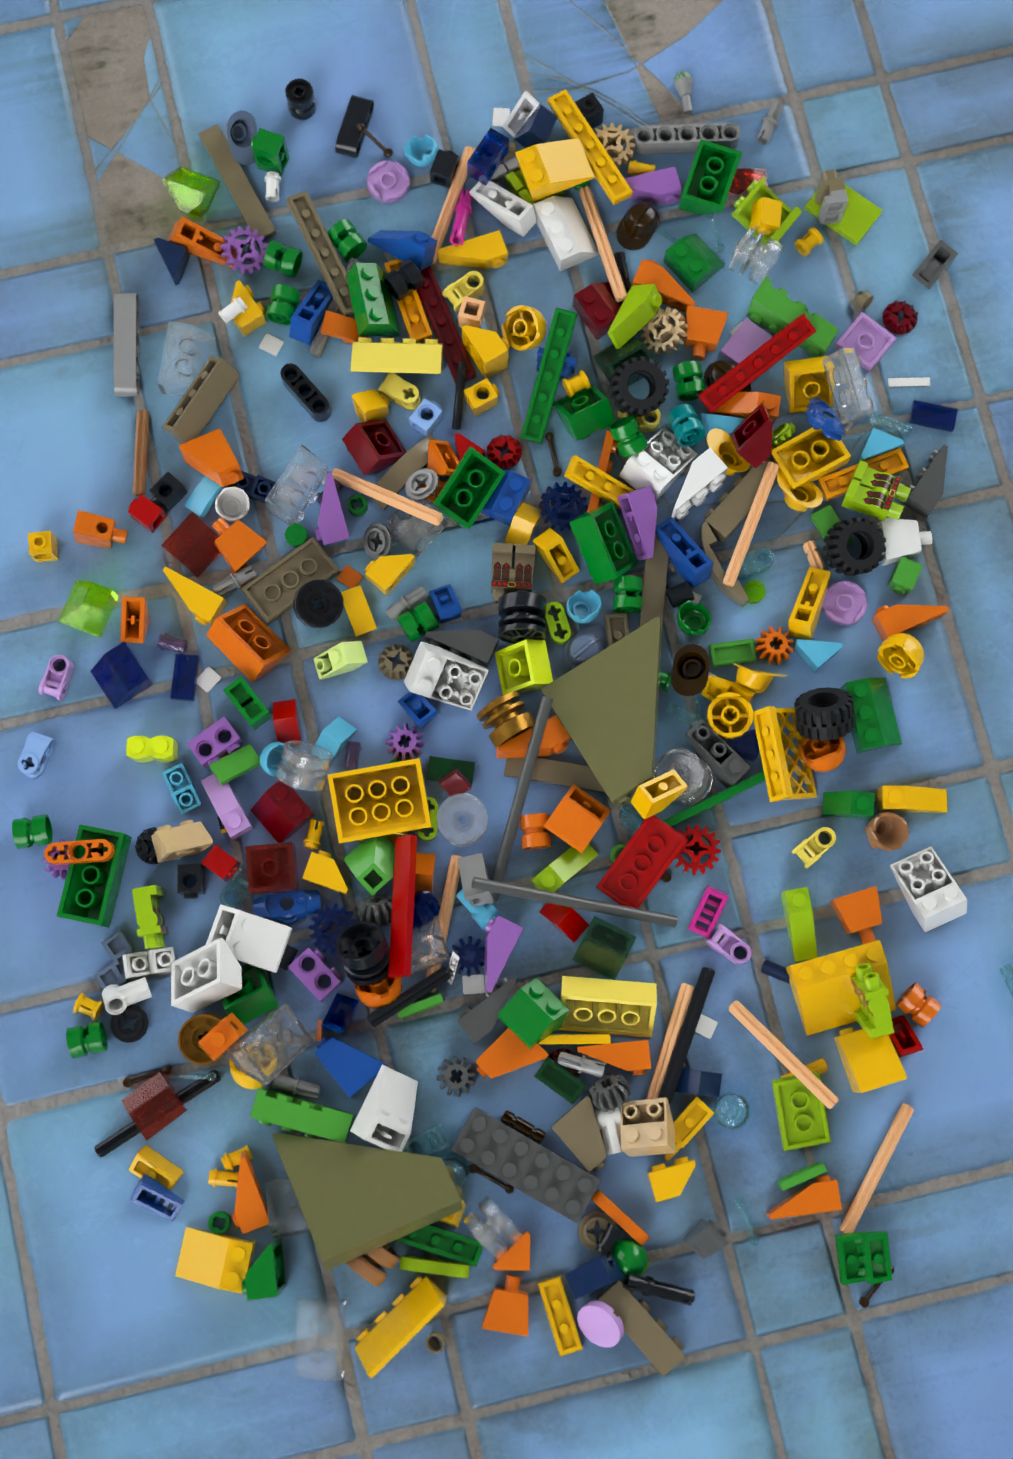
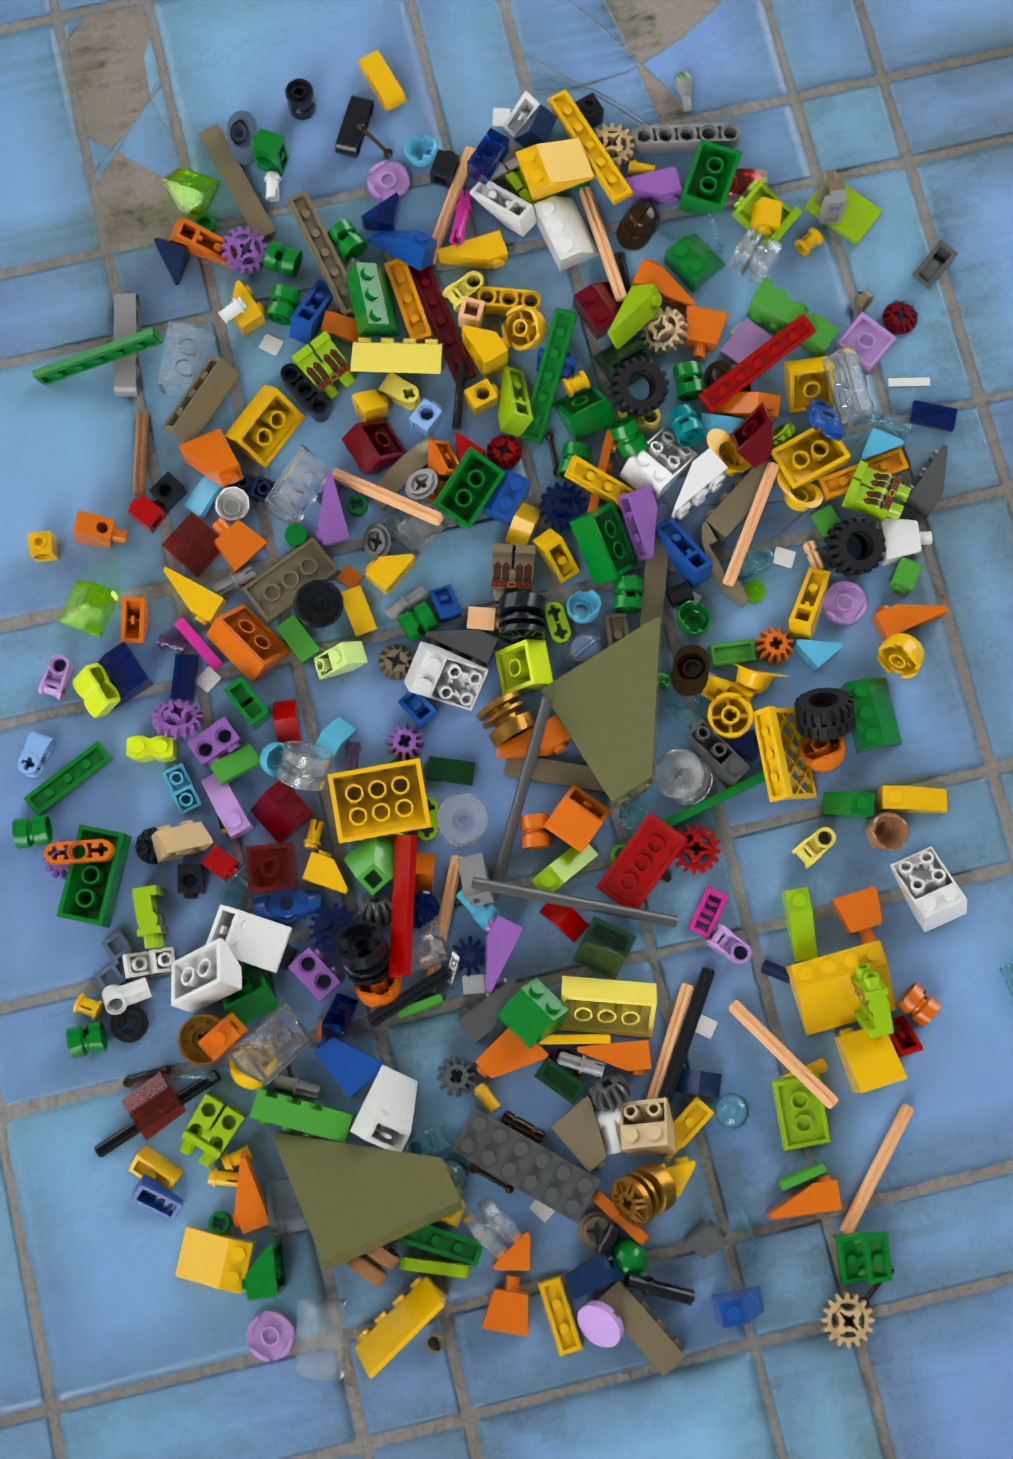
black wheel [383,259,425,301] -> none
dark red tile [439,769,472,800] -> none
yellow slope [631,769,688,820] -> none
light grey axle [756,101,784,145] -> none
none -> green plate [24,741,113,816]
none -> green tile [32,327,163,385]
none -> neon yellow brick [72,663,121,718]
none -> medium lavender gear [152,699,203,740]
none -> dark pink beam [173,616,224,672]
none -> lime hips [179,1092,248,1168]
none -> green tile [194,214,217,233]
none -> yellow slope [224,385,305,468]
none -> lavender tile [246,1310,295,1362]
none -> bright green tile [275,614,321,664]
none -> lime hips [290,330,356,401]
none -> yellow beam [358,50,407,112]
none -> clear blue slope [361,192,400,231]
none -> light nougat brick [467,606,500,636]
none -> yellow pin [472,1081,501,1113]
none -> yellow beam [477,287,541,316]
none -> lime slope [498,365,533,437]
none -> white sticker [529,1199,555,1222]
none -> green wheel [557,441,592,481]
none -> pearl gold wheel [611,1162,677,1226]
none -> blue slope [712,1286,764,1328]
none -> white sticker [772,547,796,568]
none -> tan gear [820,1292,875,1348]

